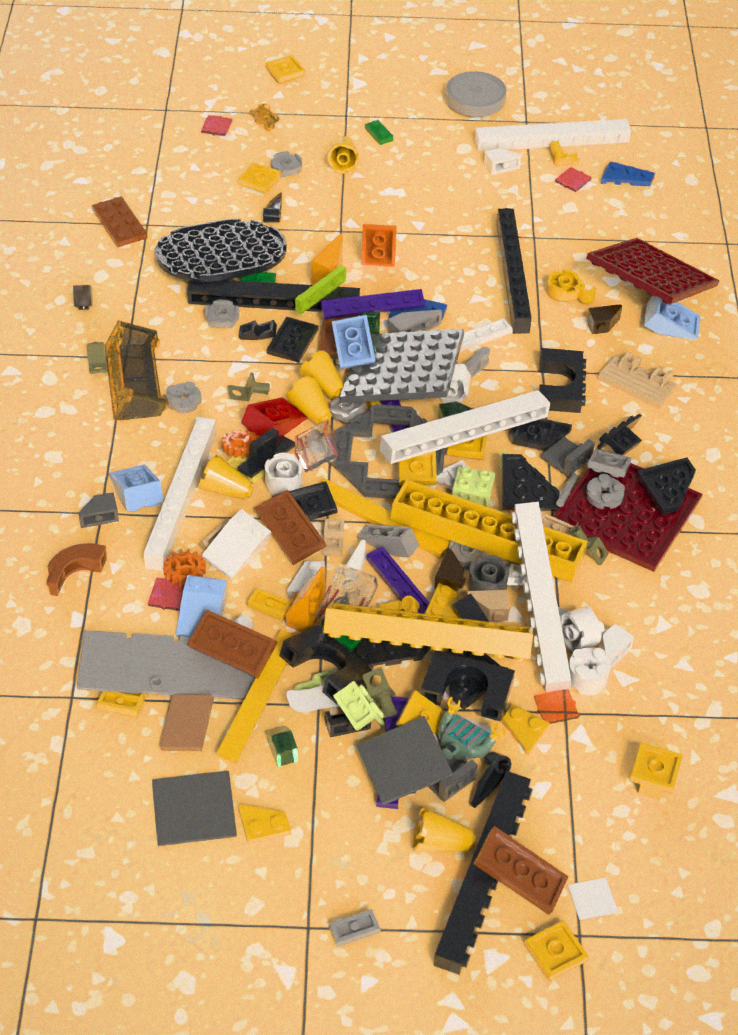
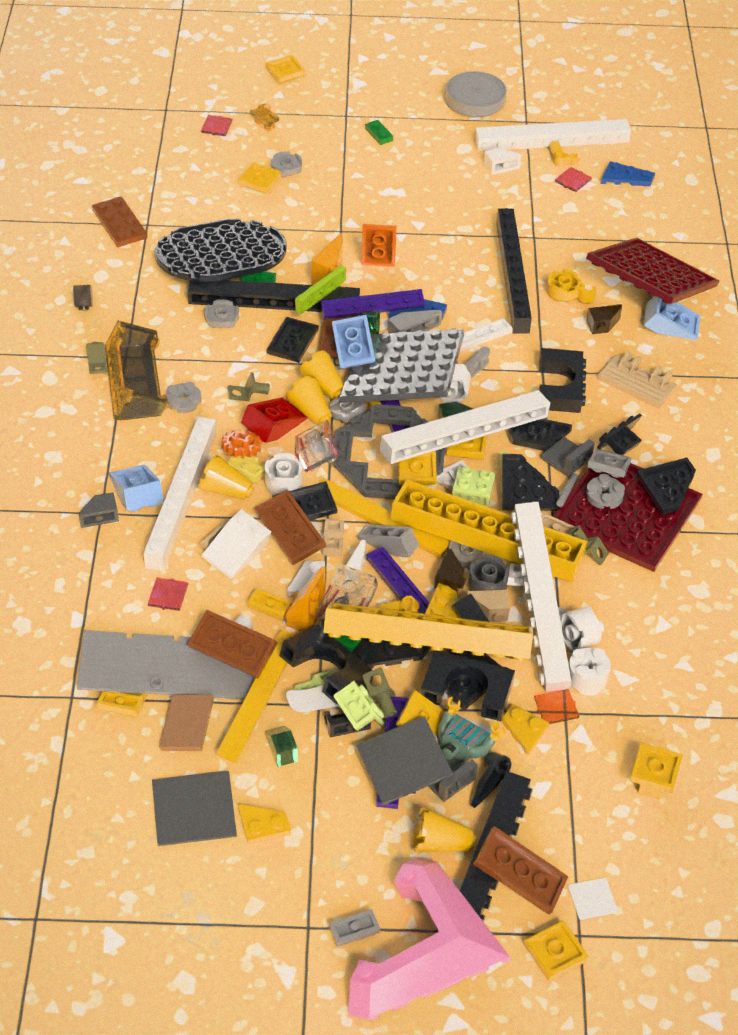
dark orange arch [47,543,107,596] -> none
orange gear [163,549,206,587] -> none
light blue slope [176,575,228,637] -> none
black bracket [237,428,296,478] -> none
black slope [239,320,277,340] -> none
piece [263,192,282,223] -> none
yellow cone [327,136,359,174] -> none
white slope [600,624,634,668] -> none
none -> bright pink wedge [348,858,511,1020]

